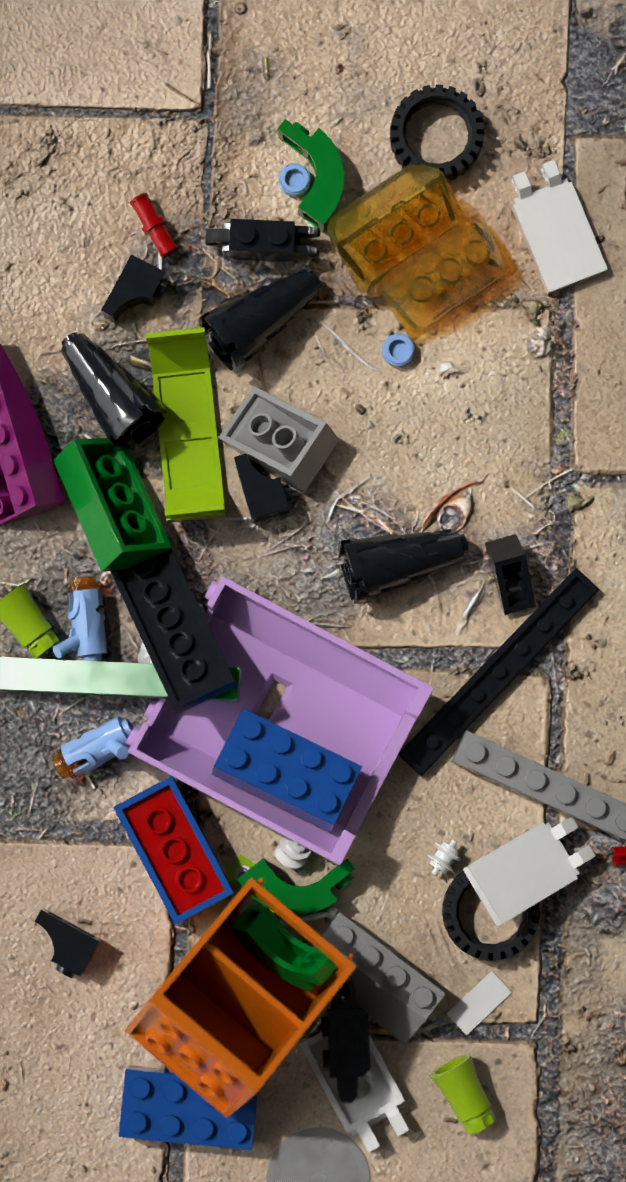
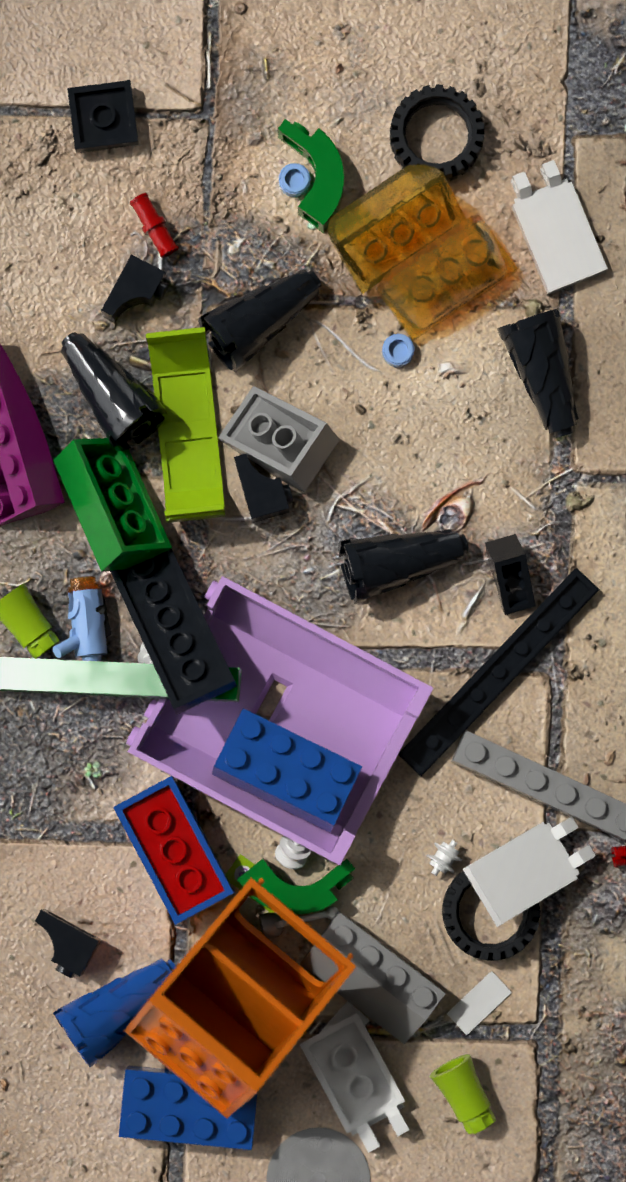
light blue piece [52,716,134,779] -> none
black hinge [205,219,320,262] -> none
green arch [229,905,337,991] -> none
black hinge [321,983,371,1105] -> none
none -> blue cone [53,958,176,1068]
none -> black plate [67,80,139,153]
none -> black cone [497,308,579,438]

